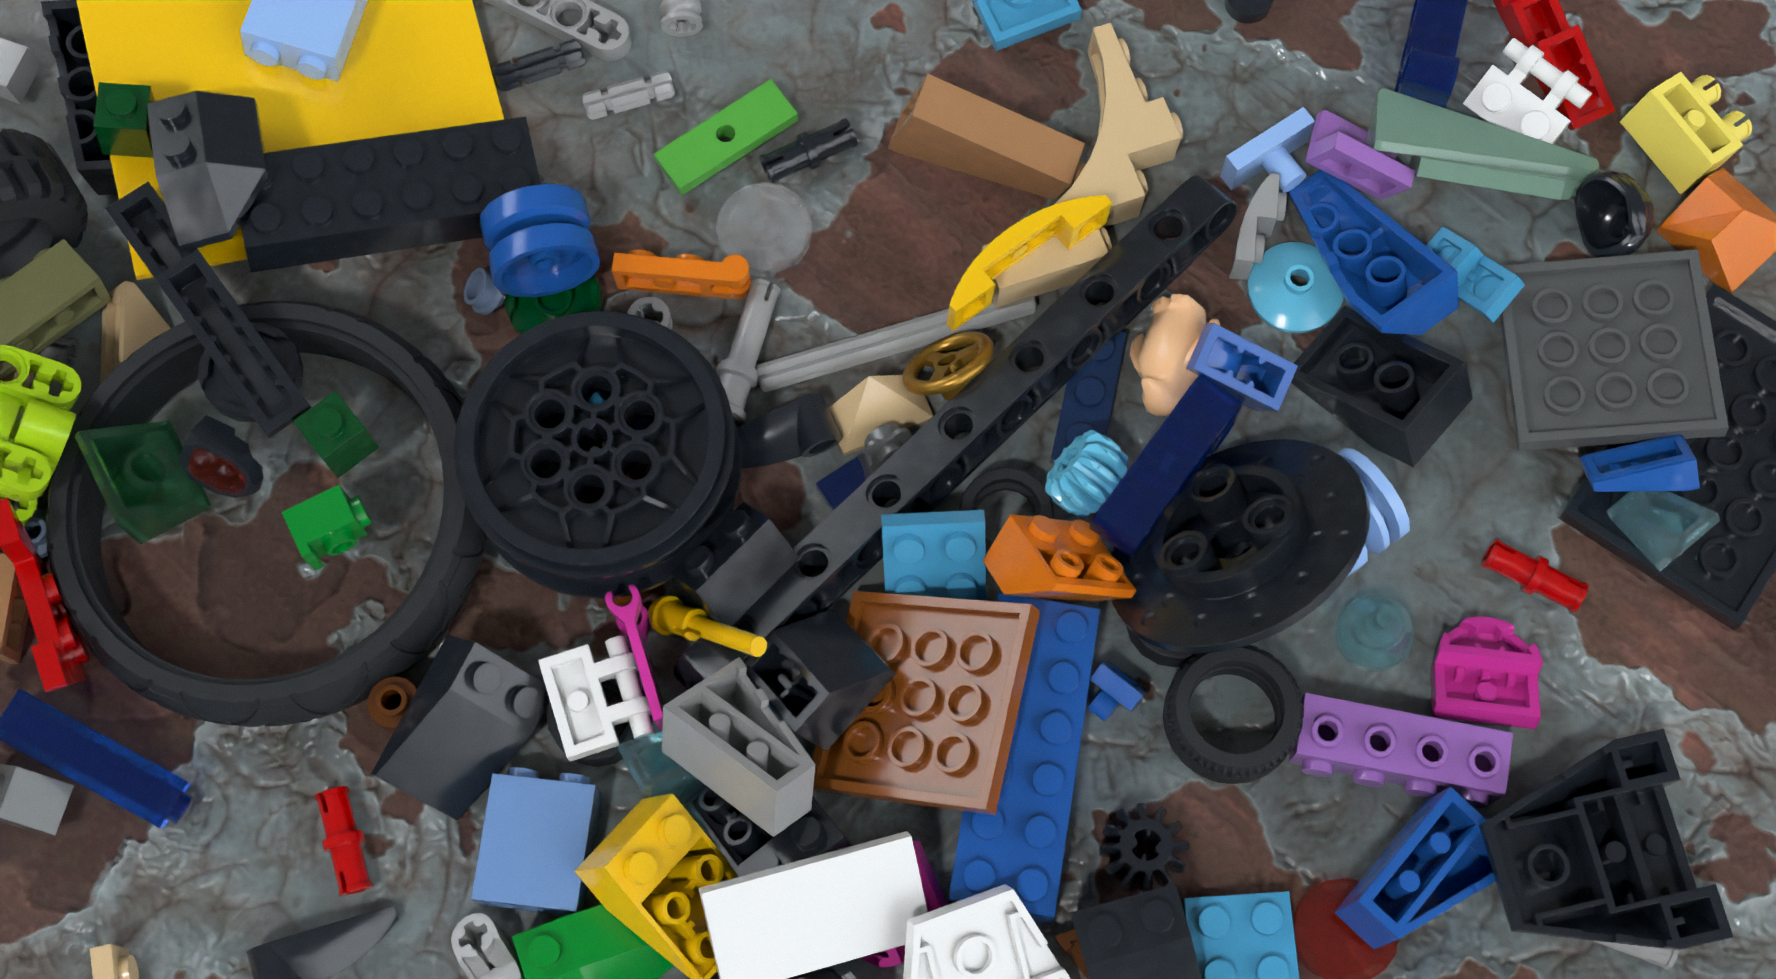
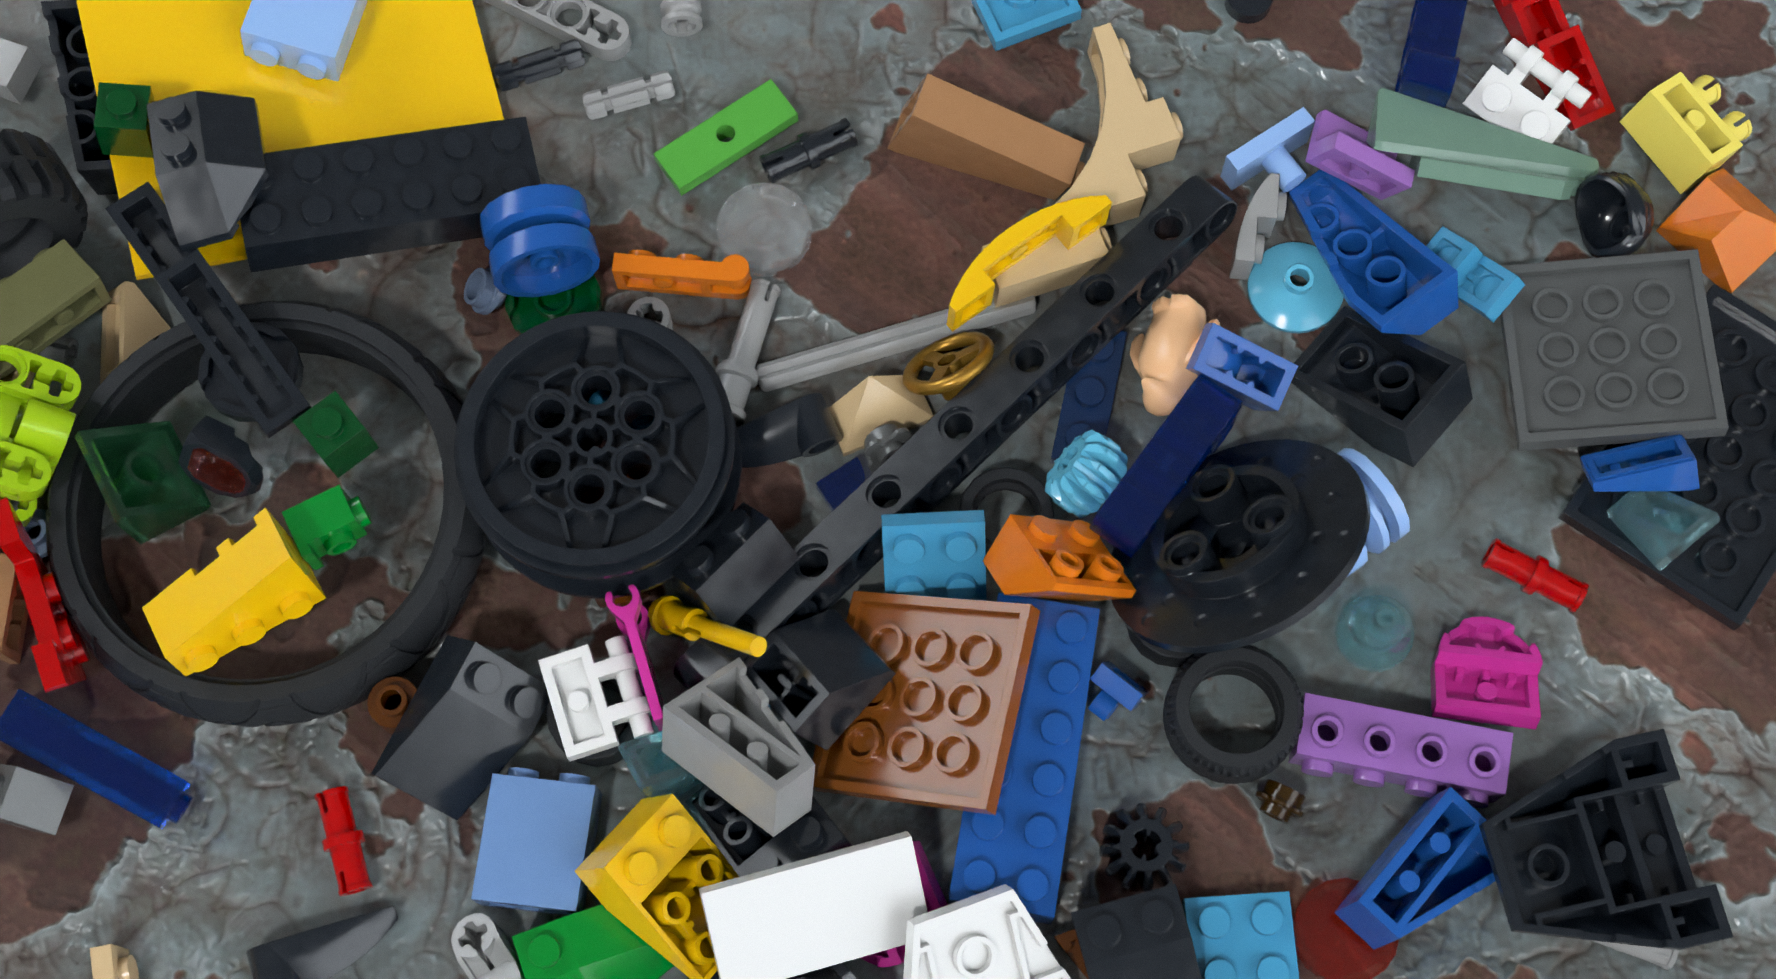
none -> yellow wedge [142,507,326,677]
none -> dark brown plate [1255,779,1306,824]

